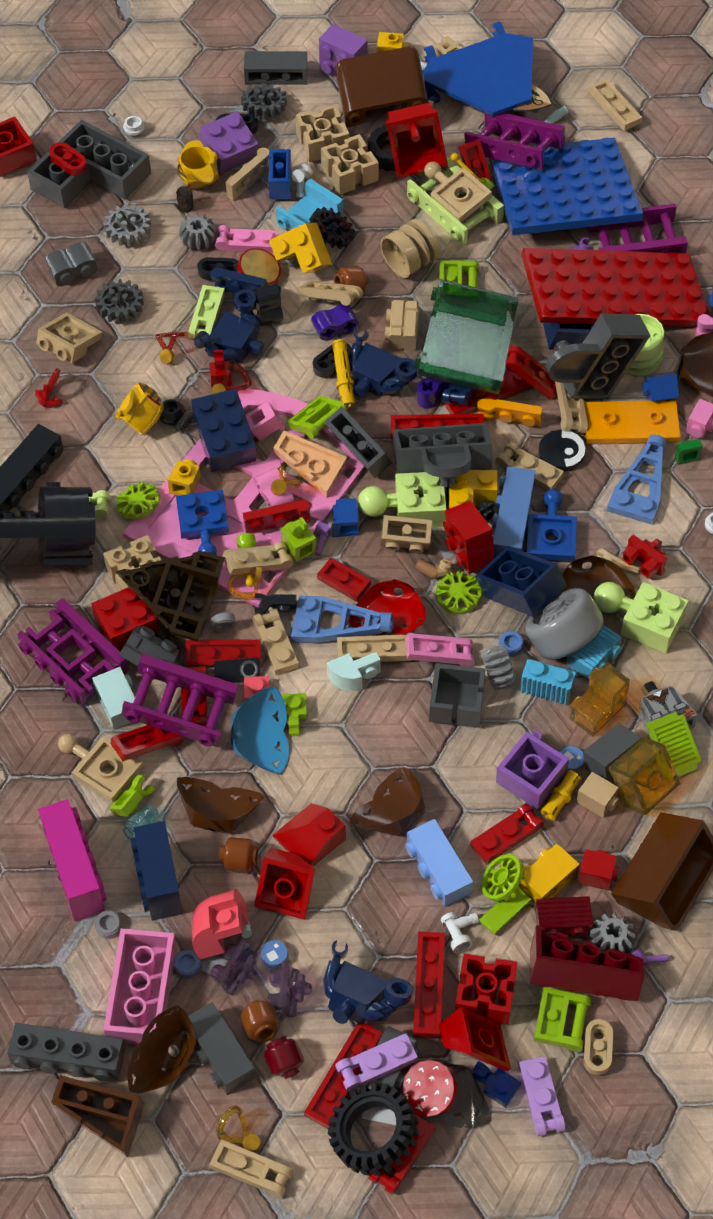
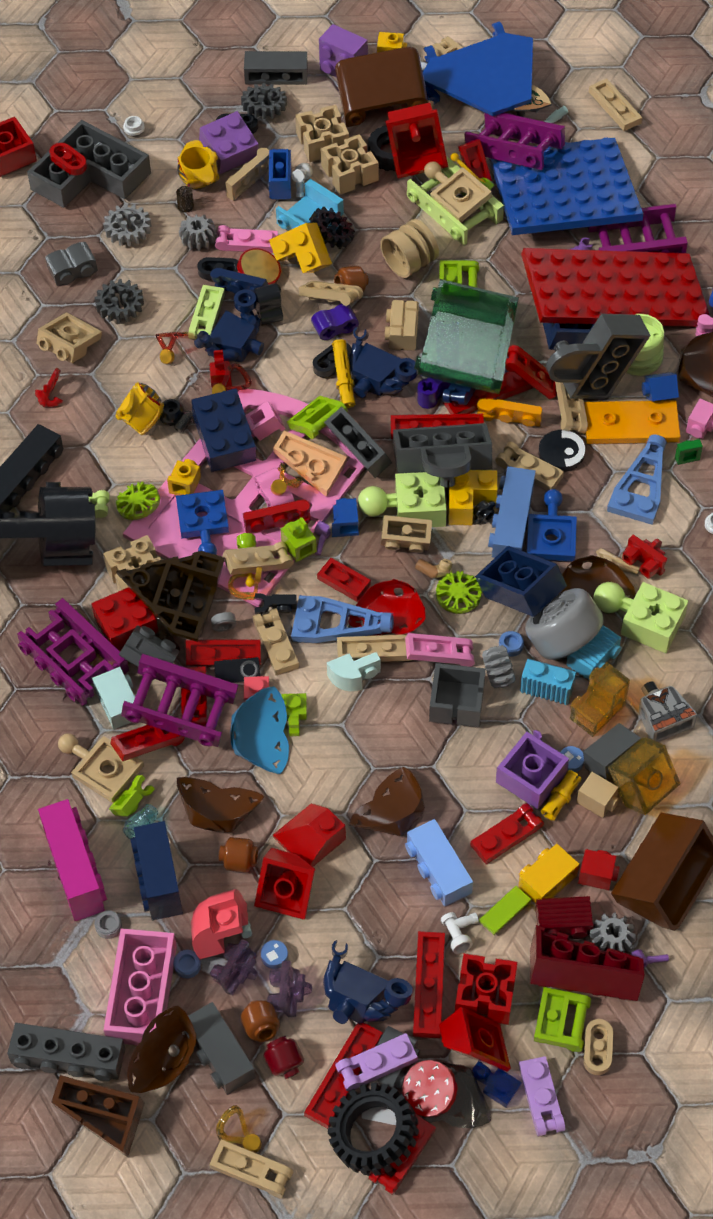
red brick [443,500,495,574] -> none
lime wheel [481,854,526,902] -> none
lime window [645,712,702,781] -> none

